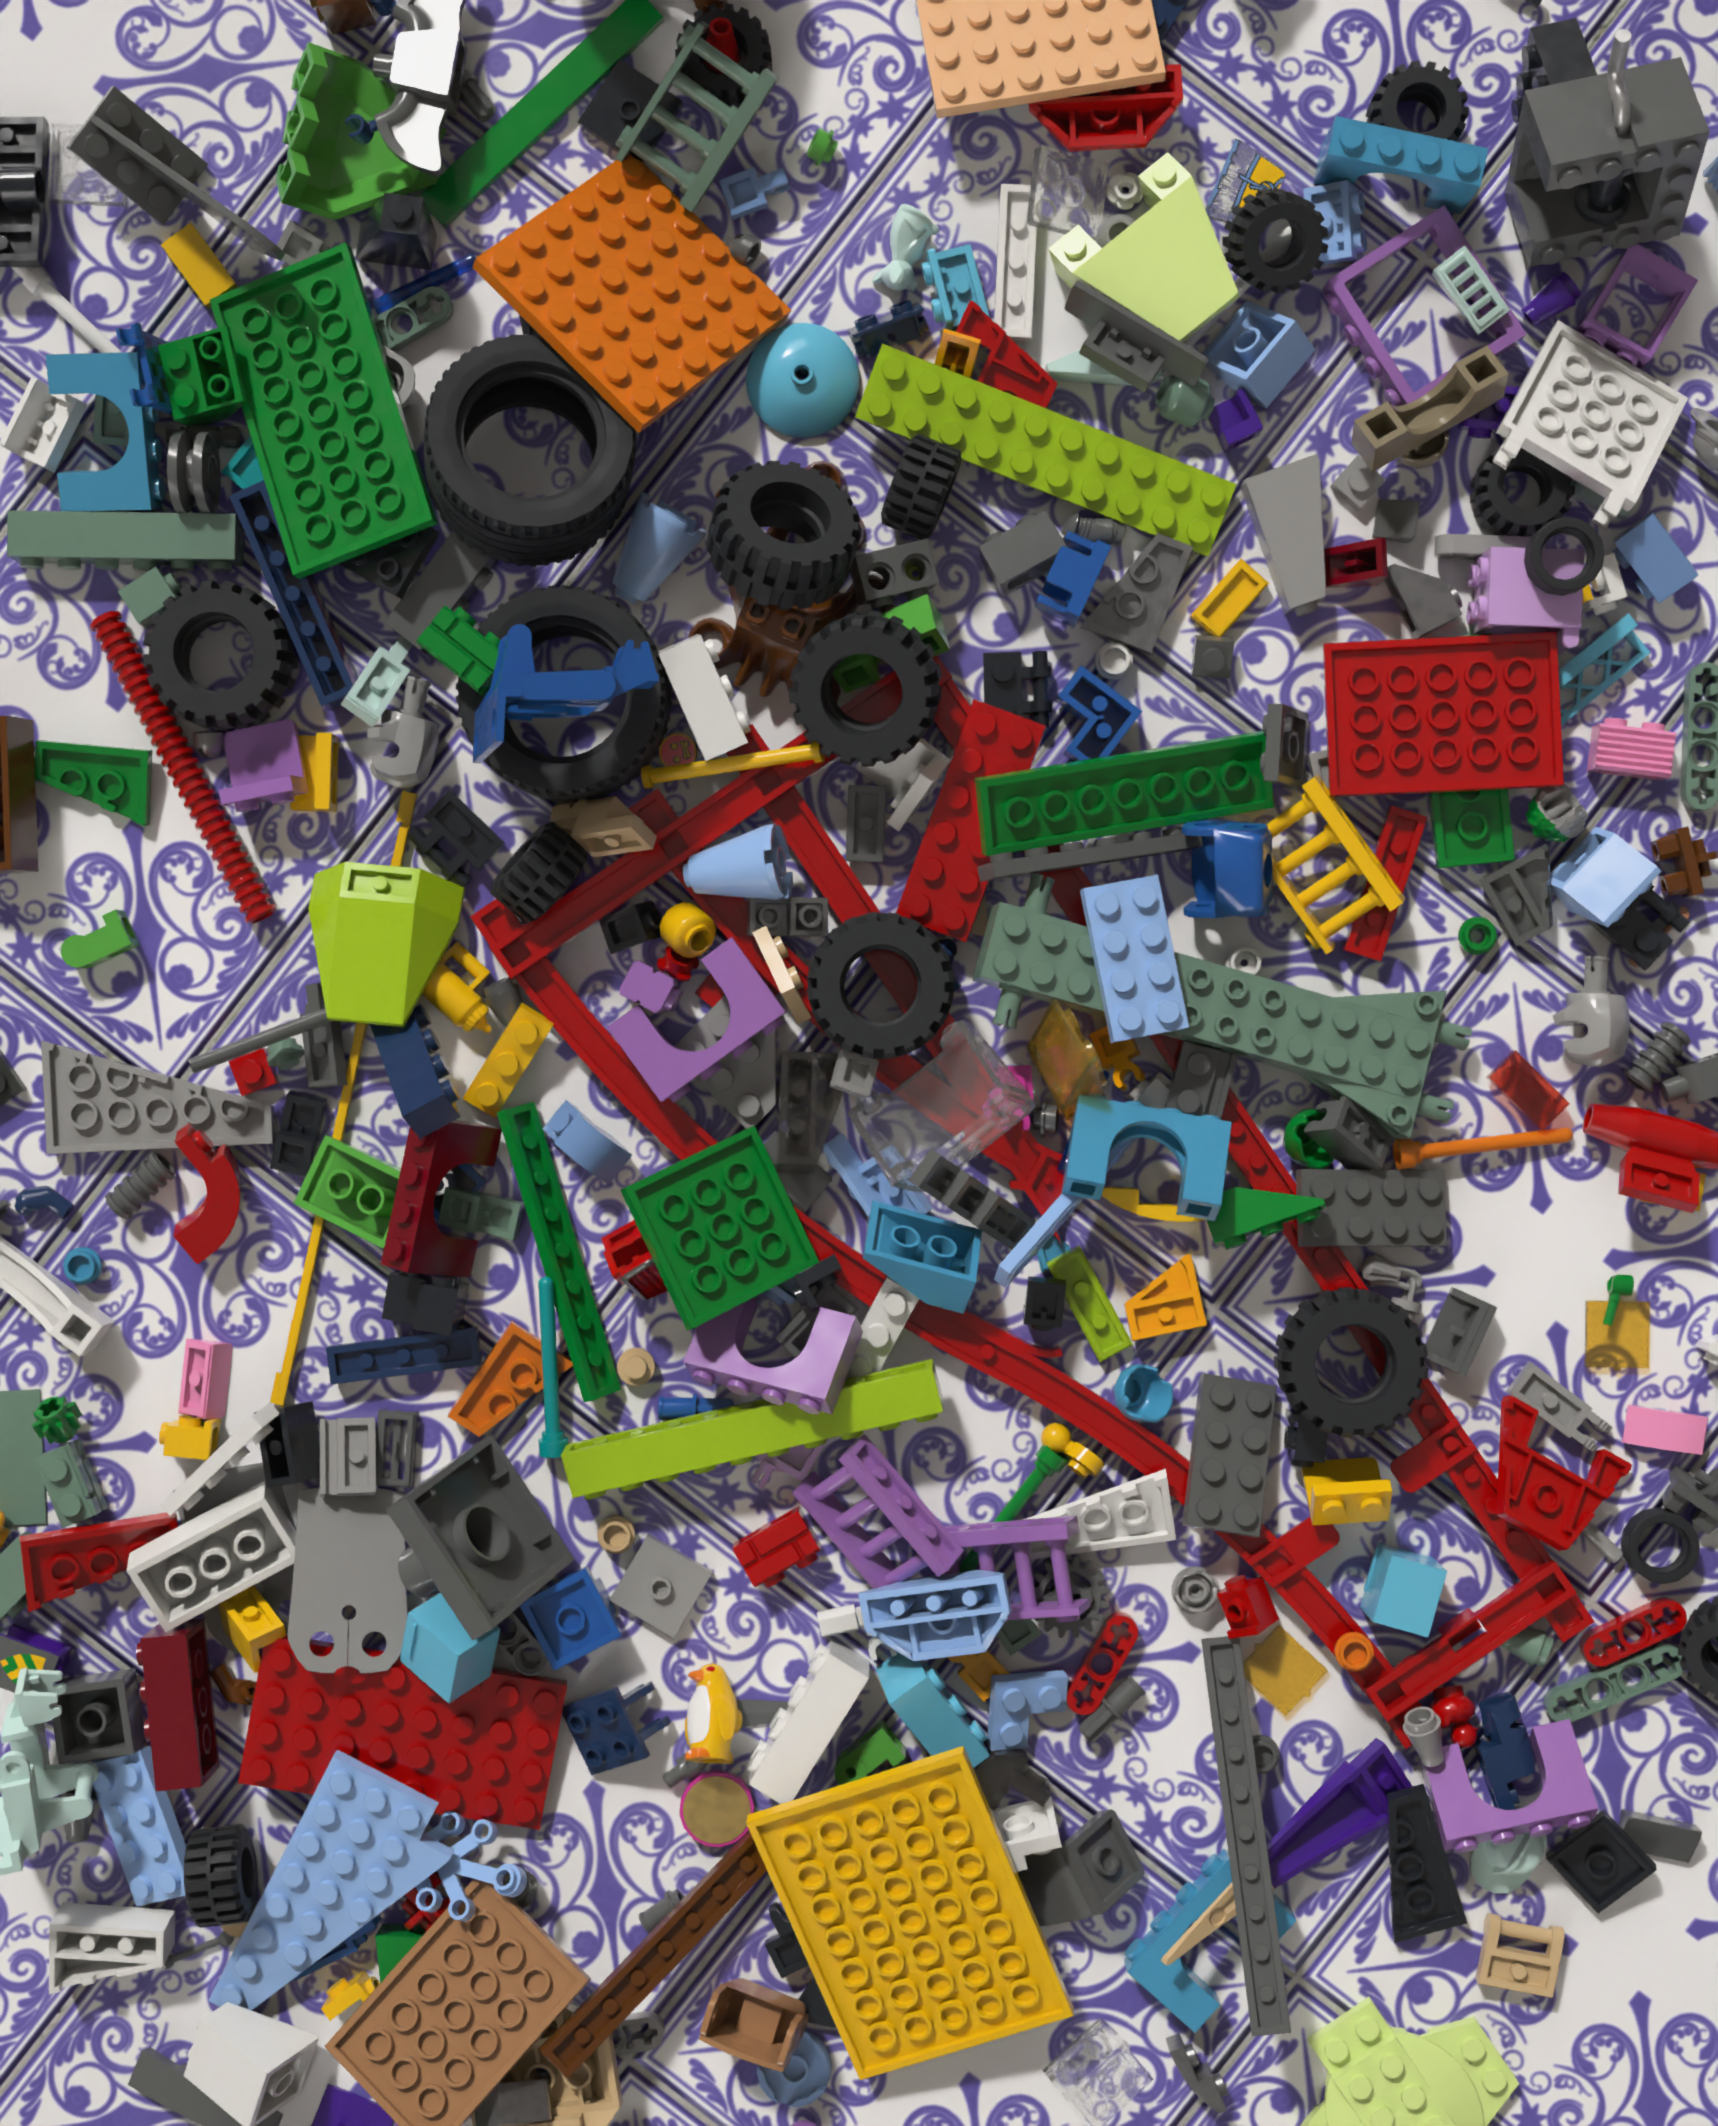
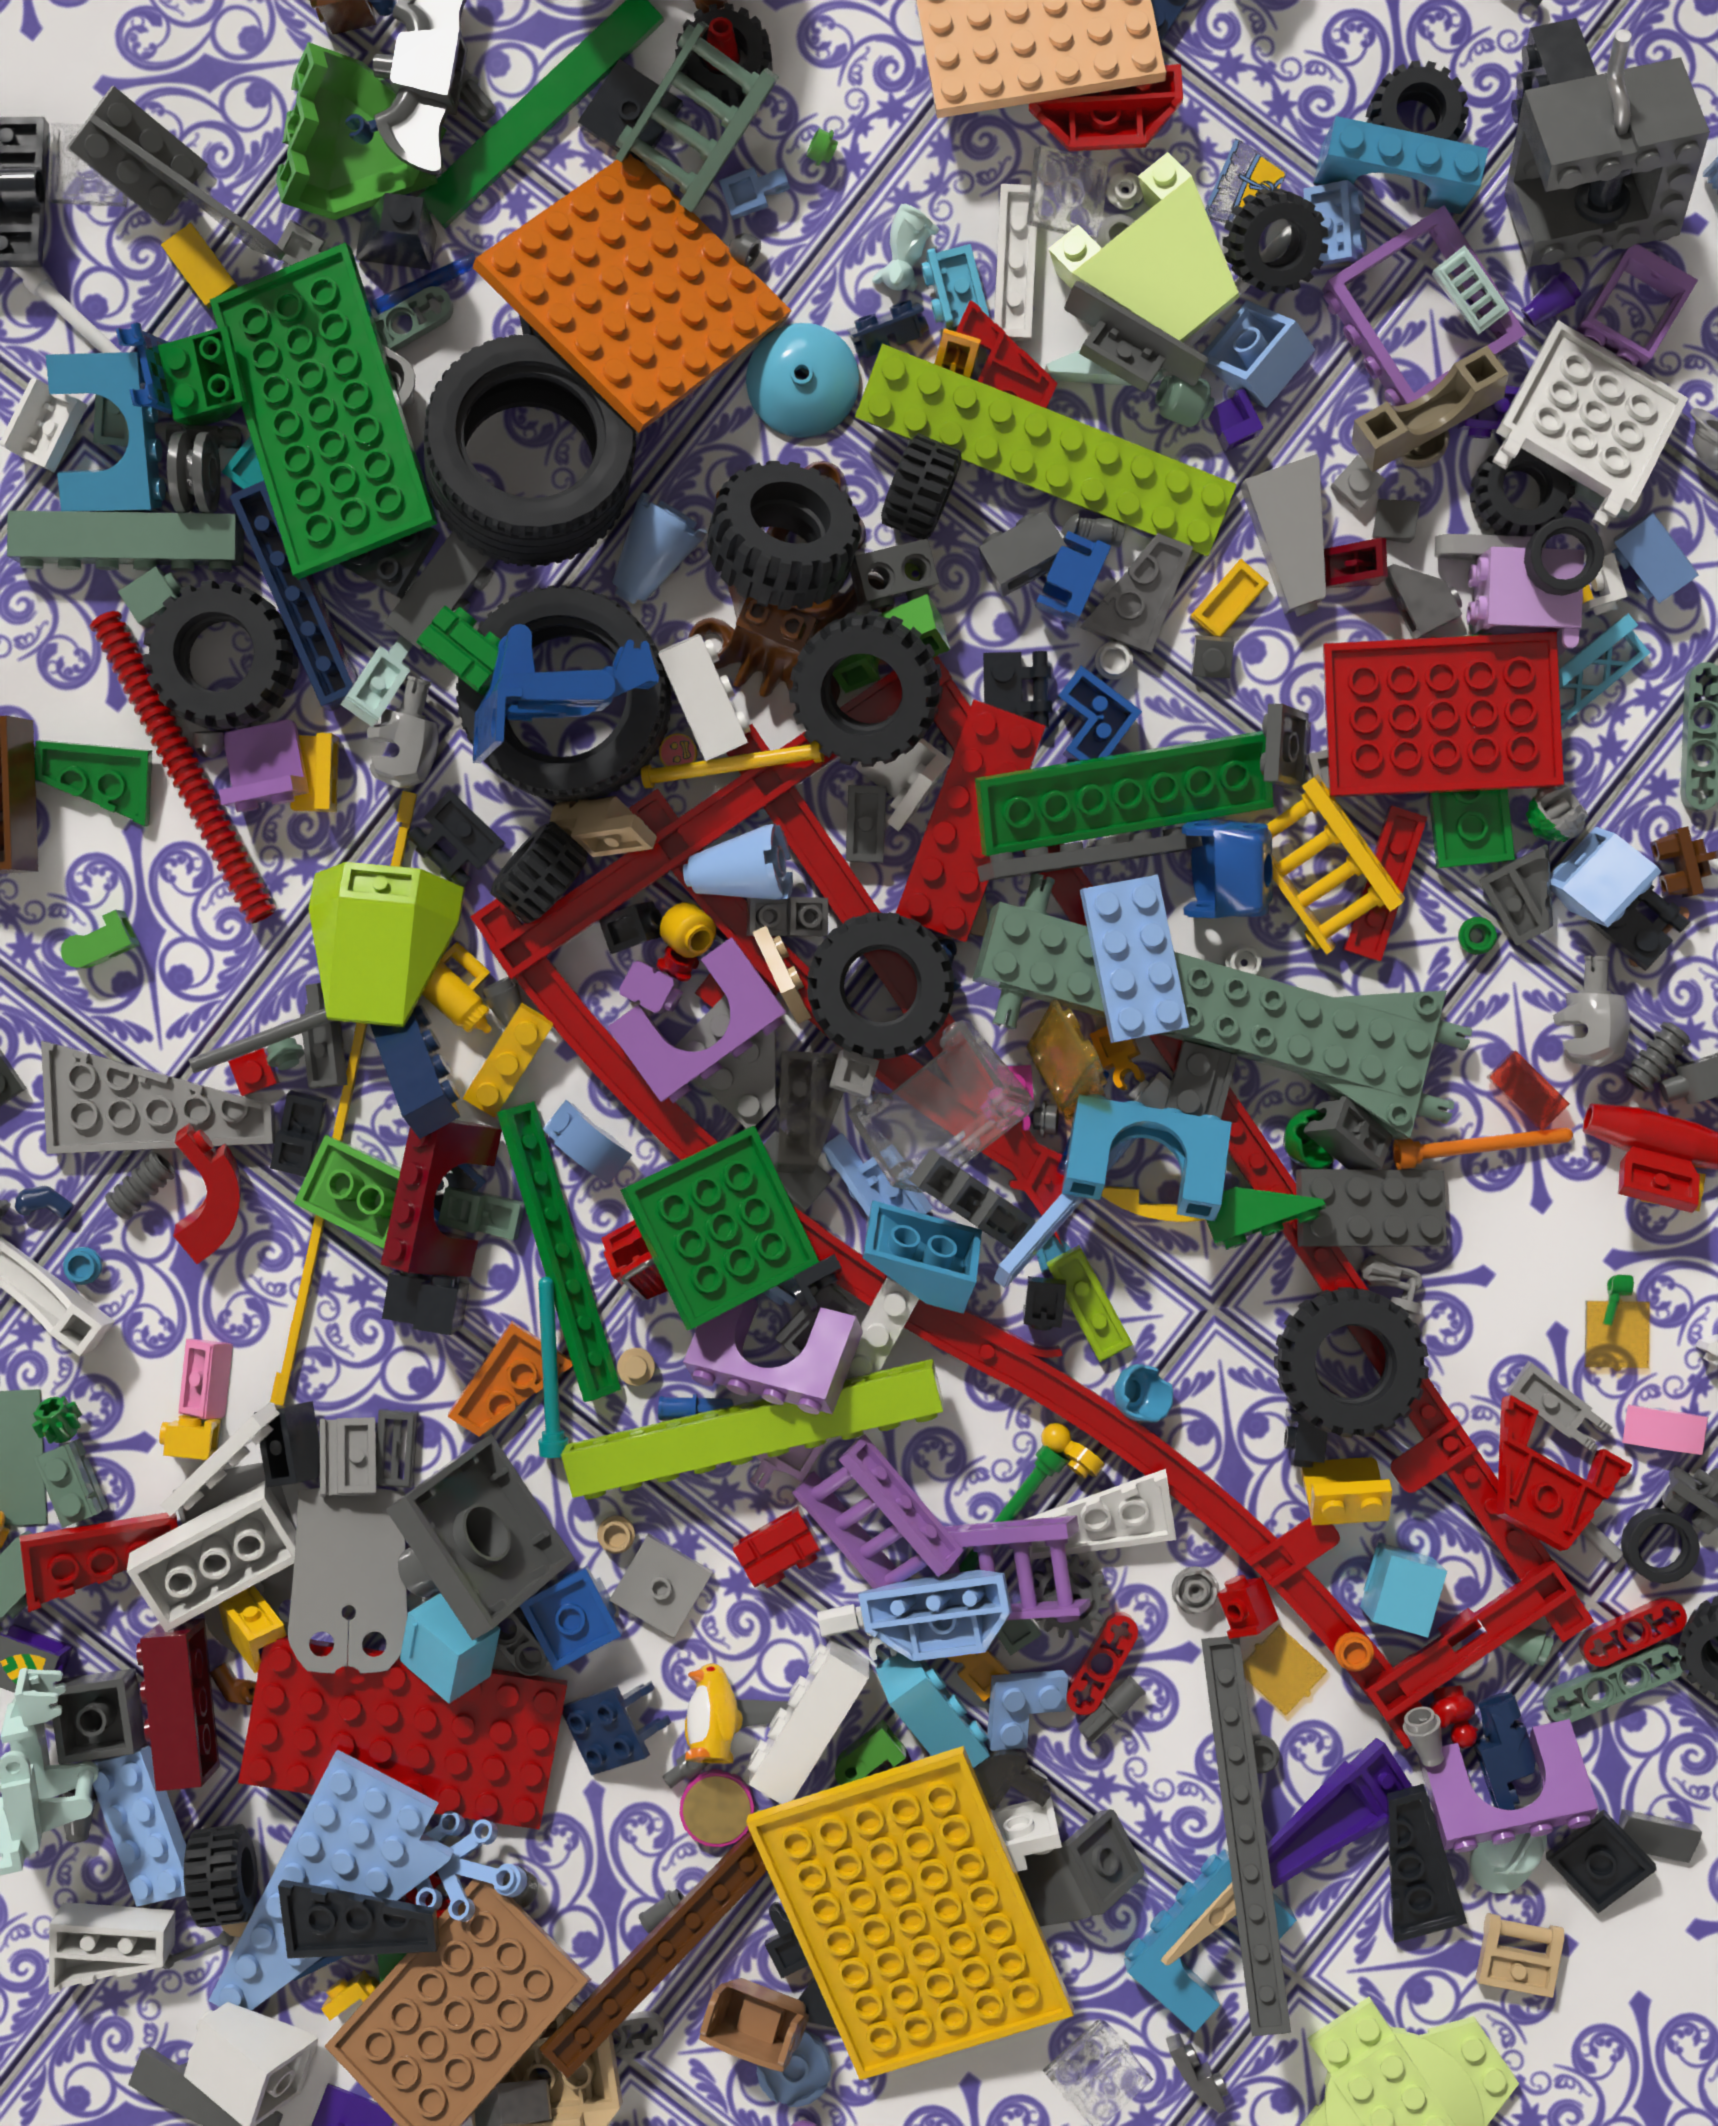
dark blue plate [326,1326,482,1385] -> none
light orange wing [1124,1254,1207,1342] -> none
dark grey plate [1182,1373,1277,1538] -> none
dark grey hinge [1425,1286,1497,1377] -> none
bright pink brick [1587,718,1677,781] -> none
none -> black wing [278,1879,440,1959]

